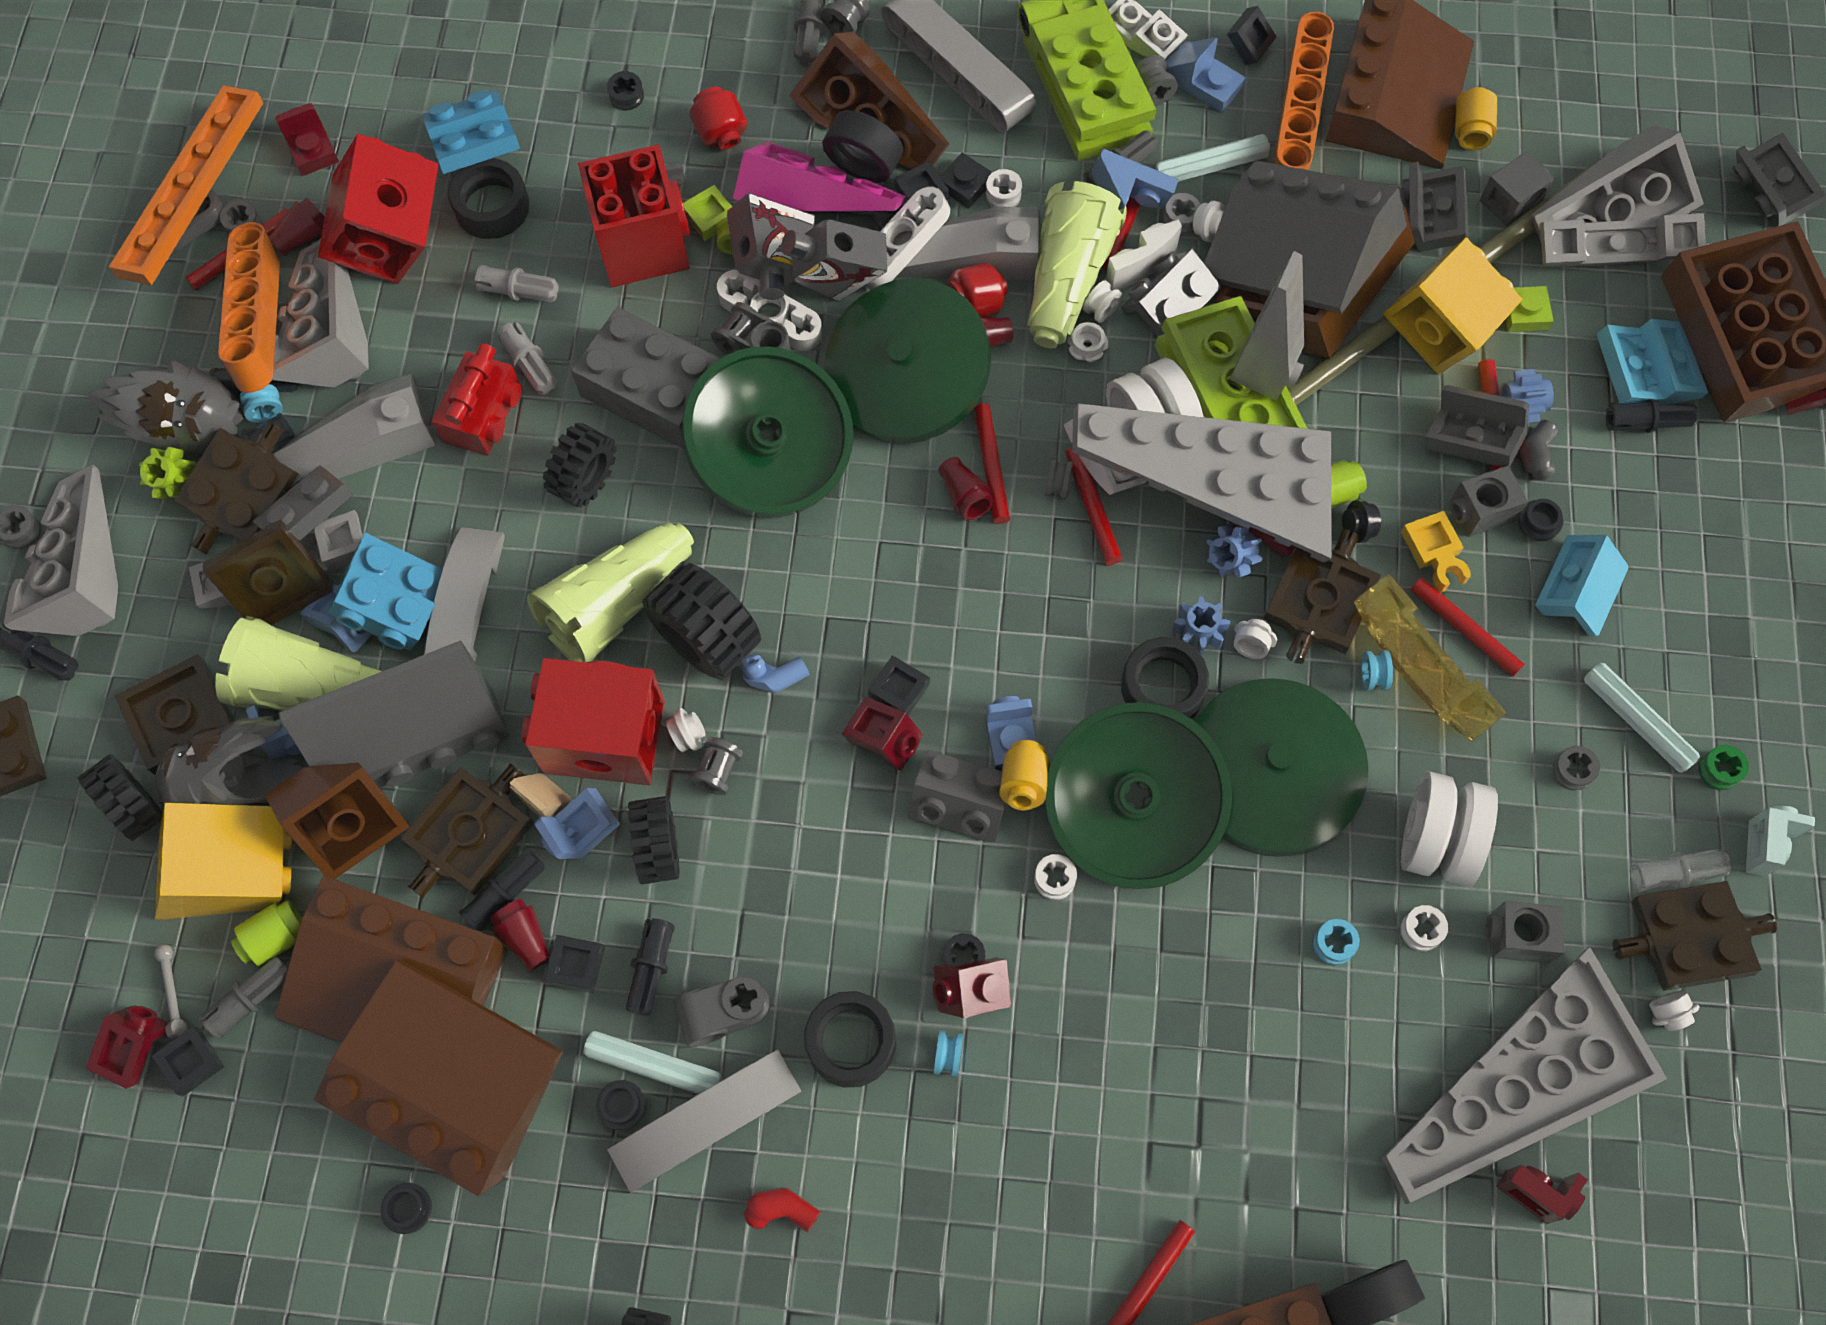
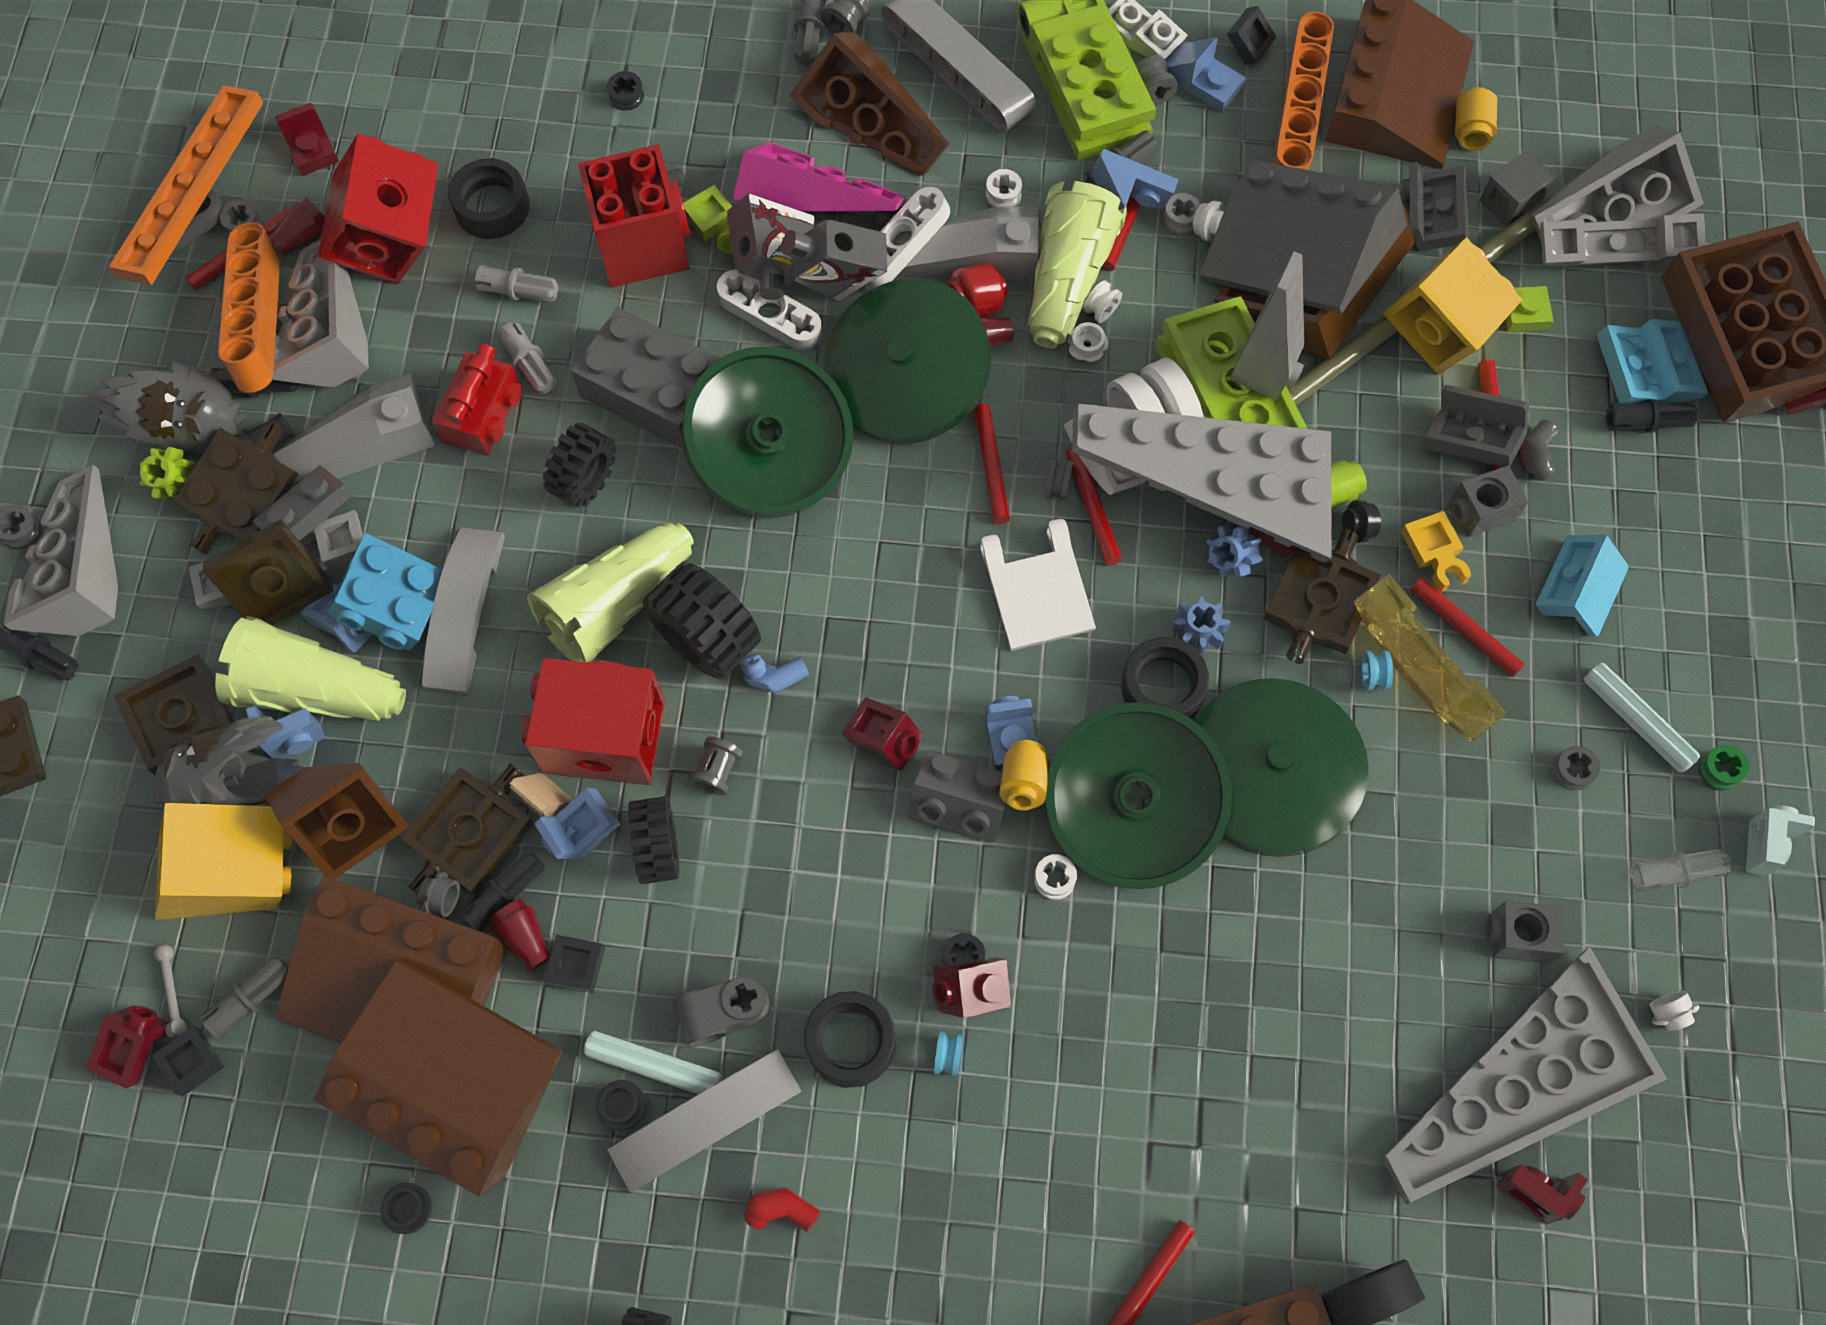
black tyre [77,754,163,841] -> none
lime brick [231,900,303,967] -> none
medium azure bush [240,385,283,423] -> none
dark grey slope [279,640,510,788] -> none
dark azure plate [422,90,520,174] -> none
black axle [626,918,675,1016] -> none
white plate [666,708,706,752] -> none
red head [689,86,748,150] -> none
dark grey piece [711,302,791,354] -> none
black tyre [822,110,903,183] -> none
black plate [868,655,930,715] -> none
black plate [894,161,949,210] -> none
dark red cone [938,457,994,520] -> none
black plate [940,152,992,209] -> none
white slope [1106,219,1182,291] -> none
bracket [1121,249,1221,337] -> none
light aqua axle [1155,134,1271,181] -> none
white plate [1233,619,1277,659] -> none
medium azure bush [1313,919,1360,965] -> none
white bush [1400,905,1448,952] -> none
white wheel [1401,771,1498,887] -> none
medium blue gear [1500,369,1554,423] -> none
black plate [1518,499,1563,541] -> none
dark brown plate [1613,881,1777,991] -> none
dark grey bracket [1733,132,1826,226] -> none
none -> dark grey plate [418,871,460,917]
none -> white flag [980,519,1096,651]

